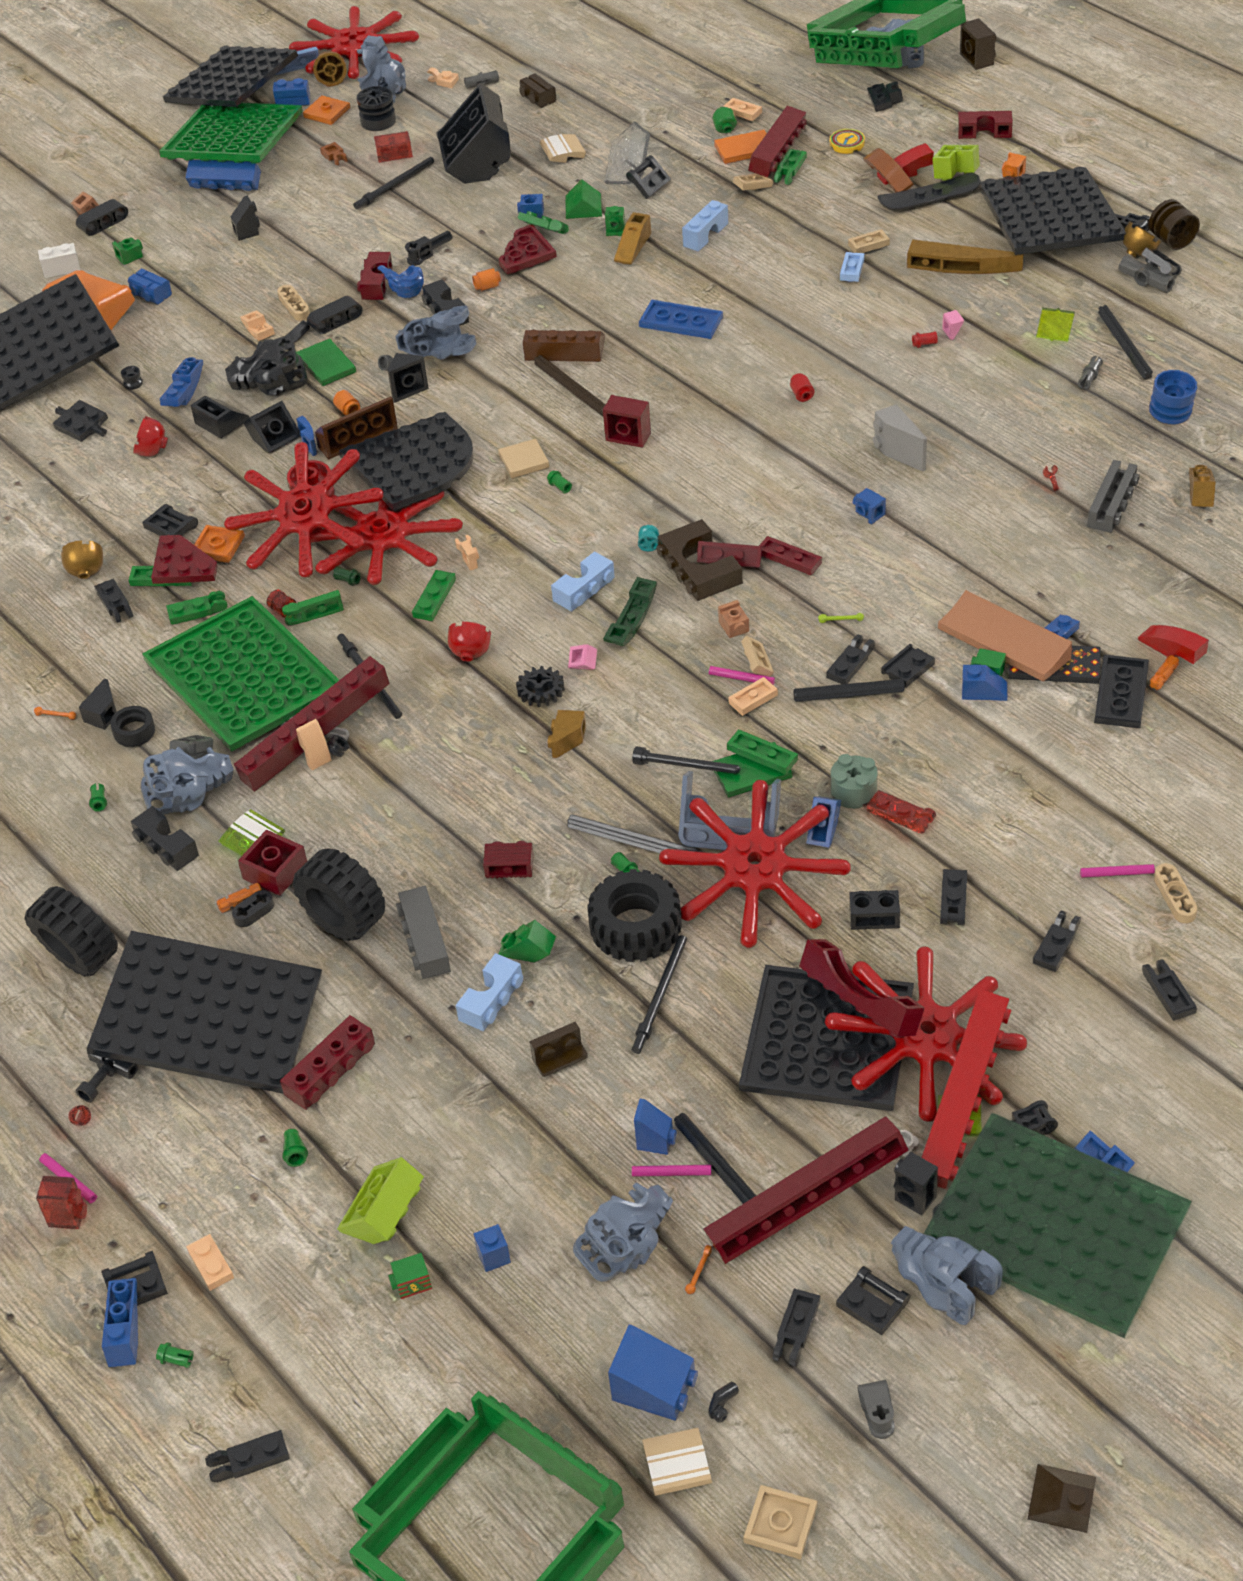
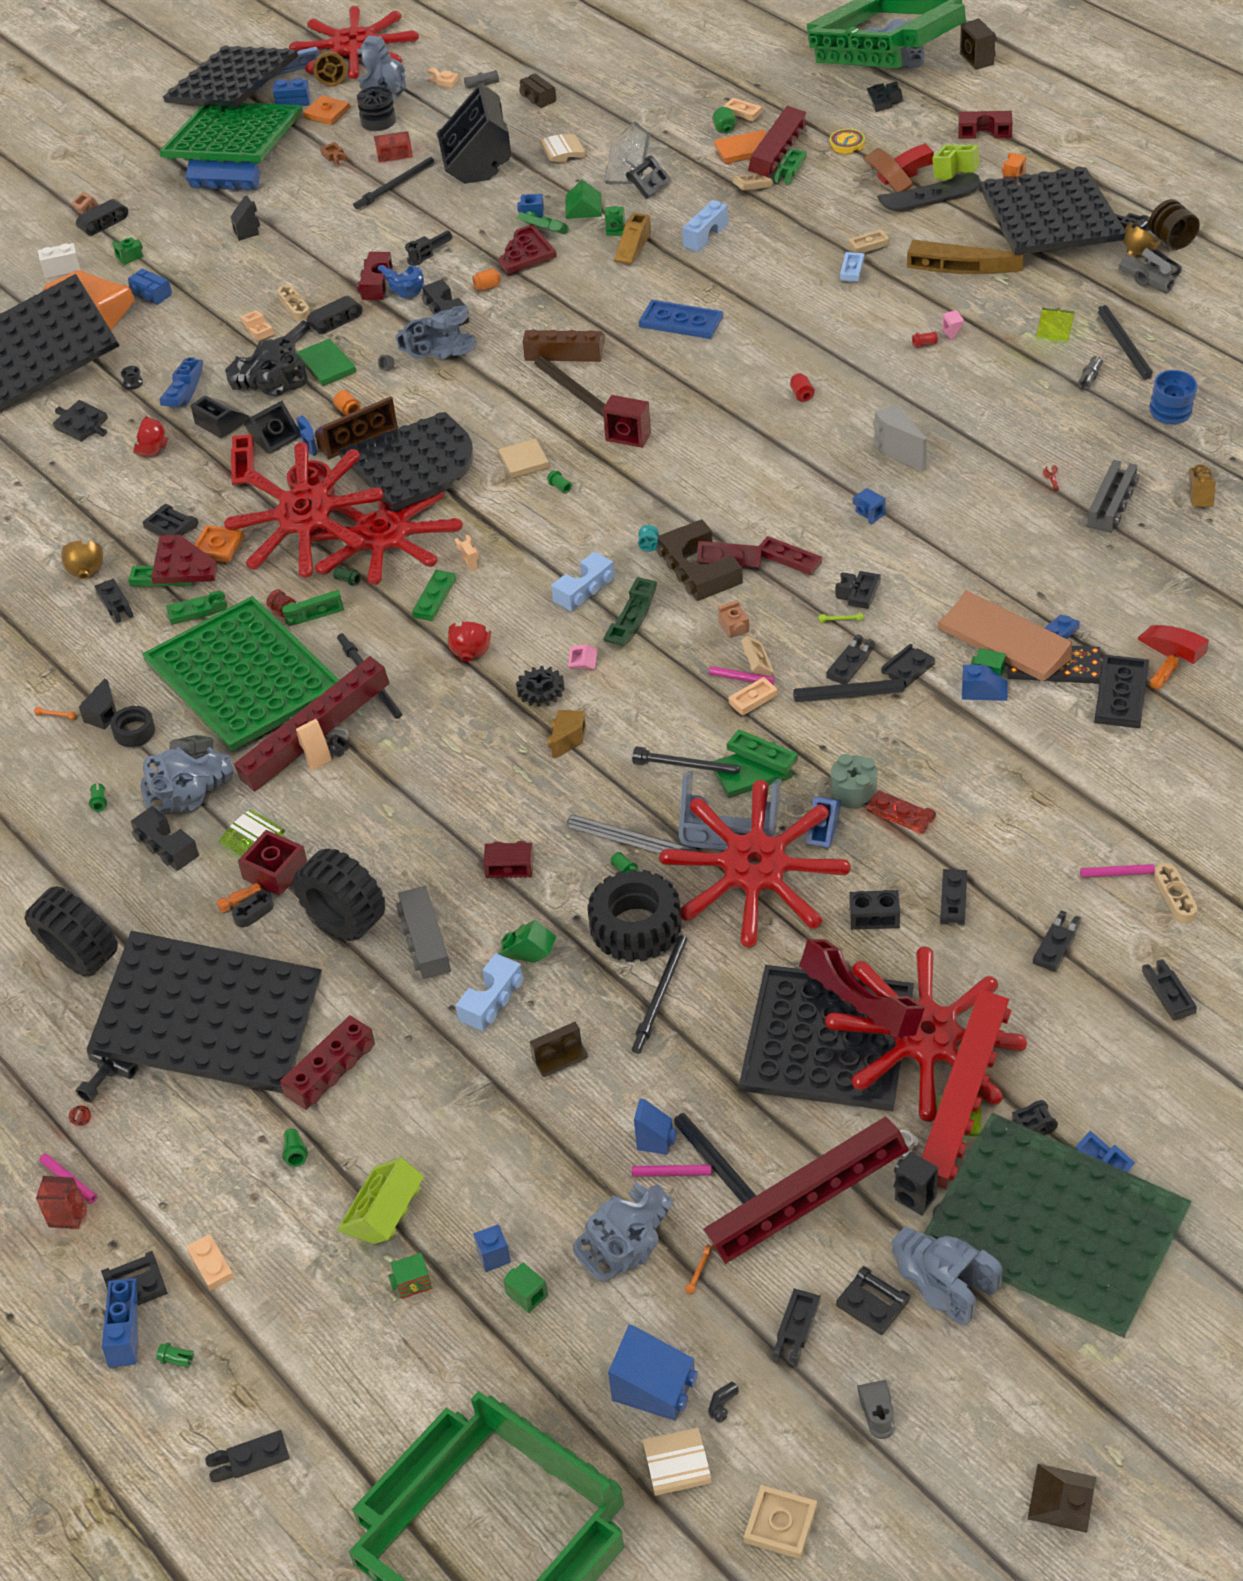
black slope [387,353,429,403] -> none
none -> red slope [231,434,255,485]
none -> green brick [503,1262,548,1313]
none -> black plate [835,571,881,609]

